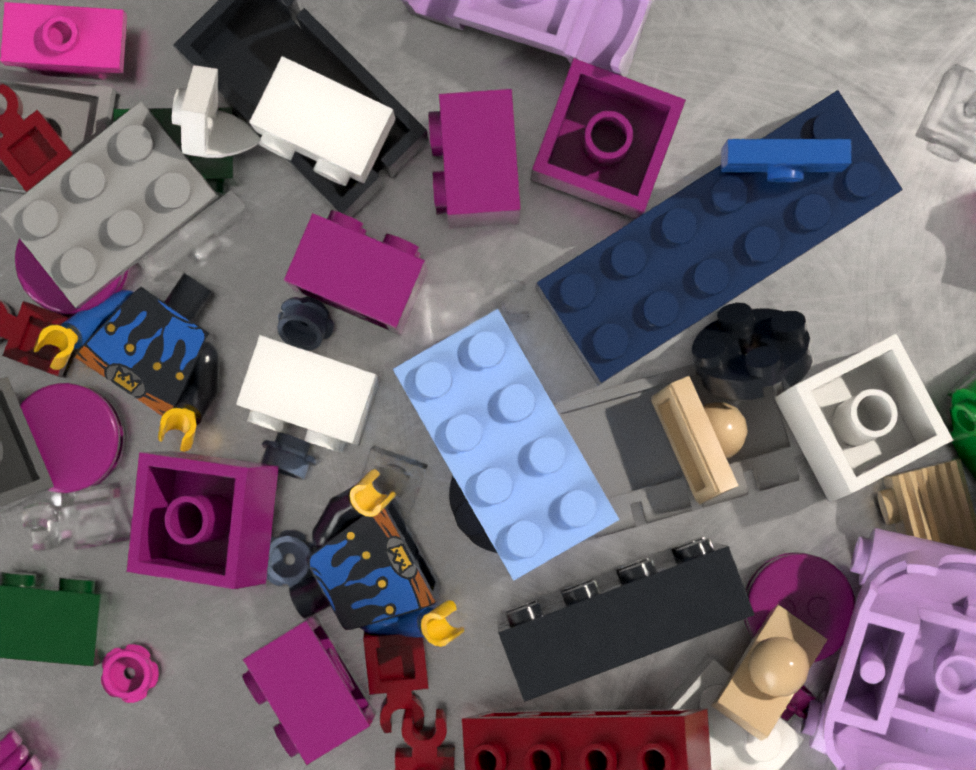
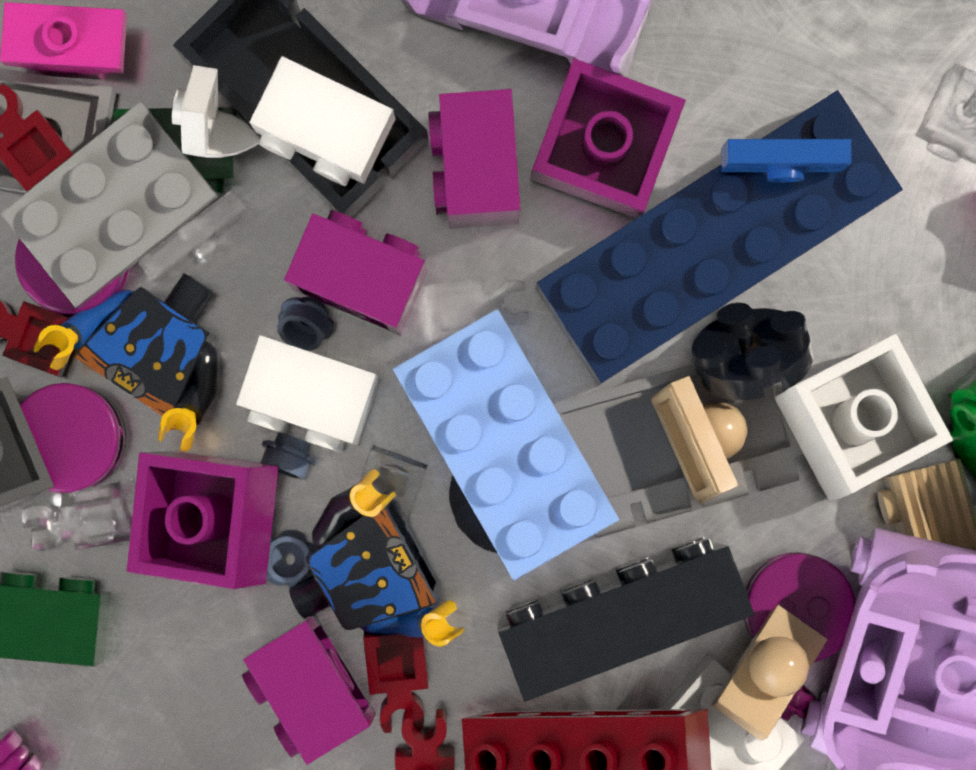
dark pink plate [101,644,159,703] -> none

